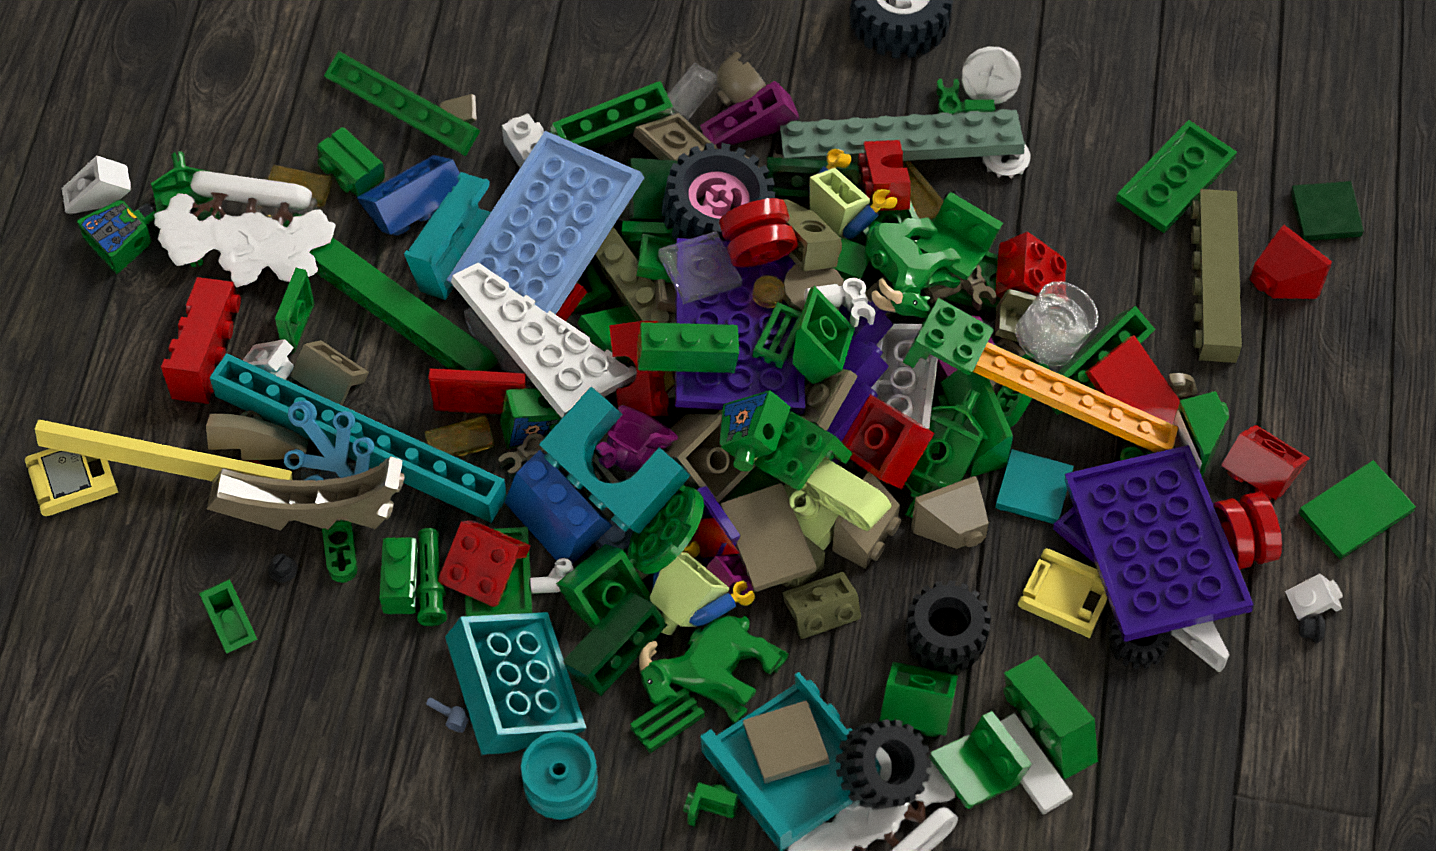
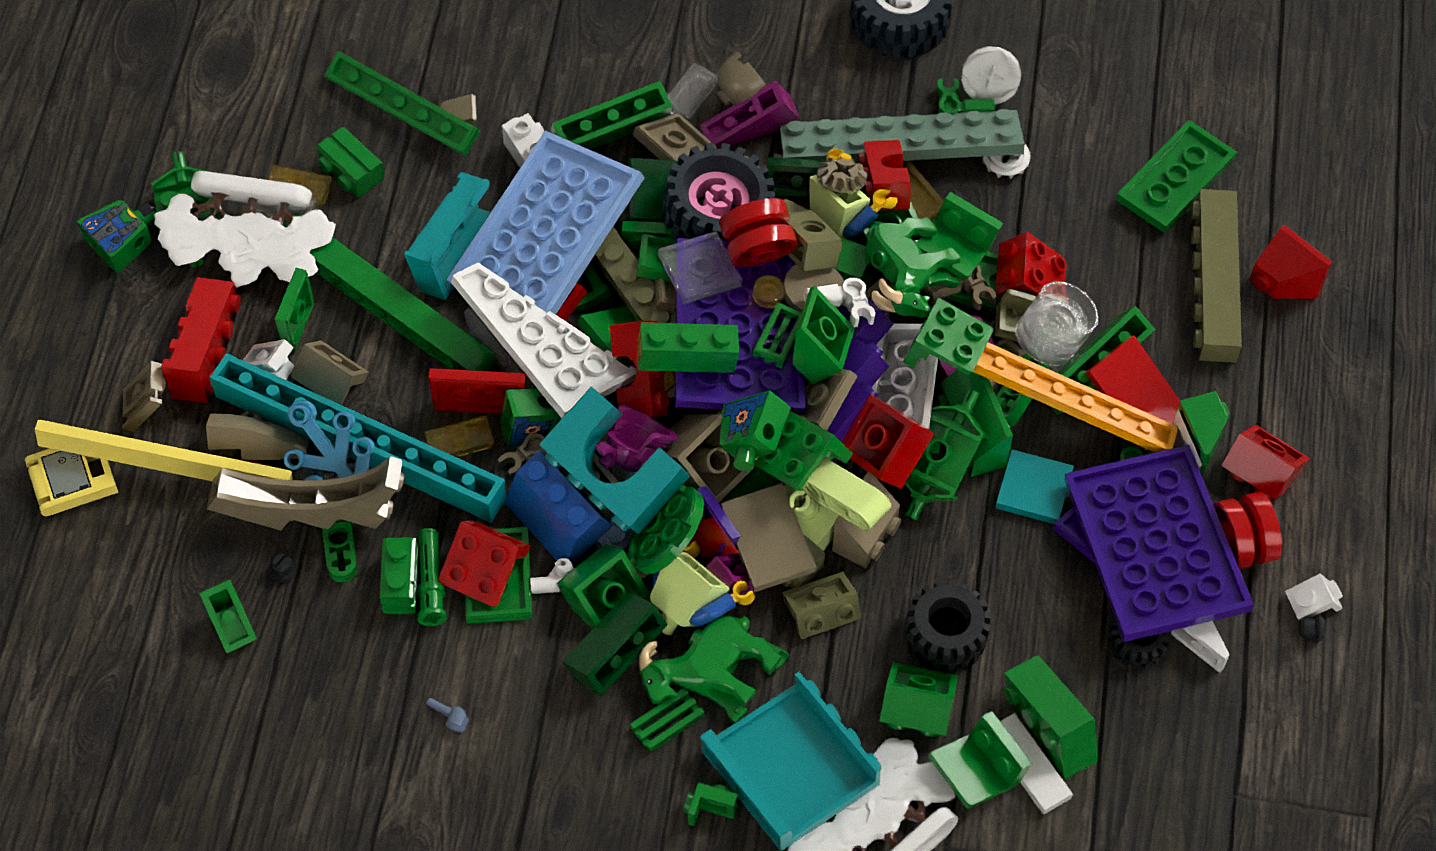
white slope [62,156,131,214] -> none
blue slope [357,155,460,236] -> none
teal slope [445,612,586,755] -> none
teal wheel [521,731,598,820] -> none
dark tan tile [743,700,829,784] -> none
black tyre [836,720,931,809] -> none
dark tan slope [911,476,989,549] -> none
light yellow container [1018,549,1108,638] -> none
dark tan tile [1167,373,1198,398] -> none
dark green tile [1290,181,1364,241] -> none
green tile [1298,460,1416,560] -> none
none -> dark tan plate [122,361,166,432]
none -> dark tan gear [817,157,867,193]

